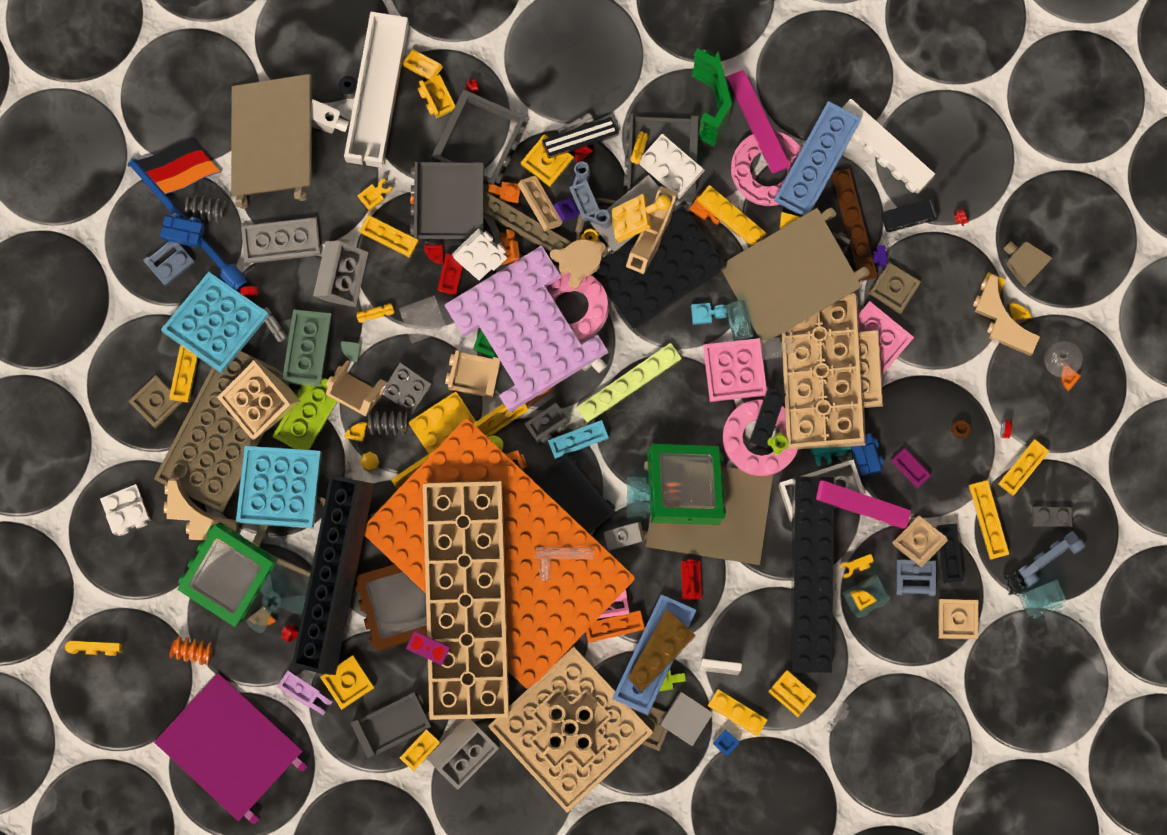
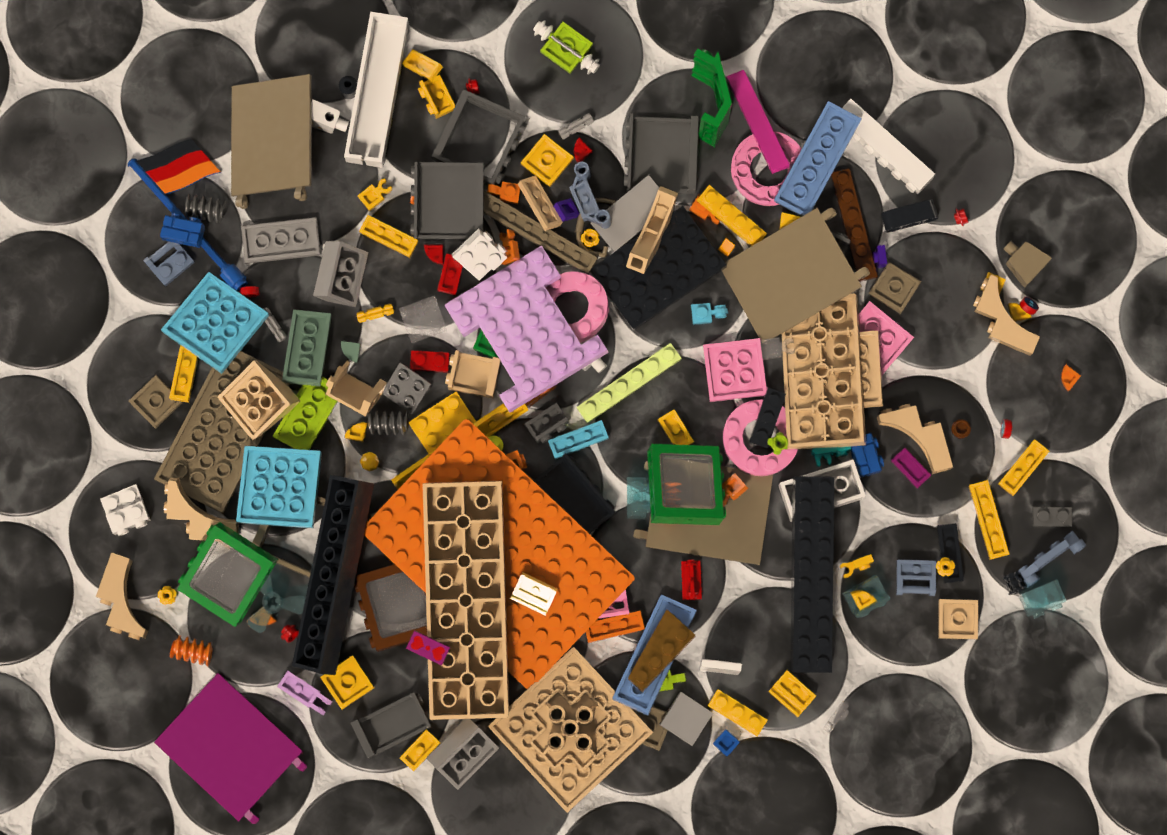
yellow plate [65,641,123,656] -> none
clear piece [535,547,594,581] -> none
black tile [541,117,618,159] -> none
tan tile [550,240,606,289] -> none
light grey plate [604,522,645,551] -> none
yellow plate [612,194,671,243] -> none
yellow axle [630,131,649,164] -> none
white plate [639,134,705,199] -> none
clear light blue plate [726,300,753,341] -> none
dark pink tile [816,481,911,529] -> none
tan plate [893,516,948,567] -> none
clear dish [1044,341,1083,377] -> none
none -> tan arch [96,553,148,640]
none -> yellow plate [158,586,177,605]
none -> red plate [410,350,450,373]
none -> plate [510,572,558,615]
none -> lime plate [533,20,600,75]
none -> yellow plate [658,409,694,445]
none -> orange plate [712,473,748,507]
none -> light orange piece [718,238,735,257]
none -> tan arch [877,404,953,474]
none -> yellow plate [936,557,955,576]
none -> red tile [1020,297,1039,315]

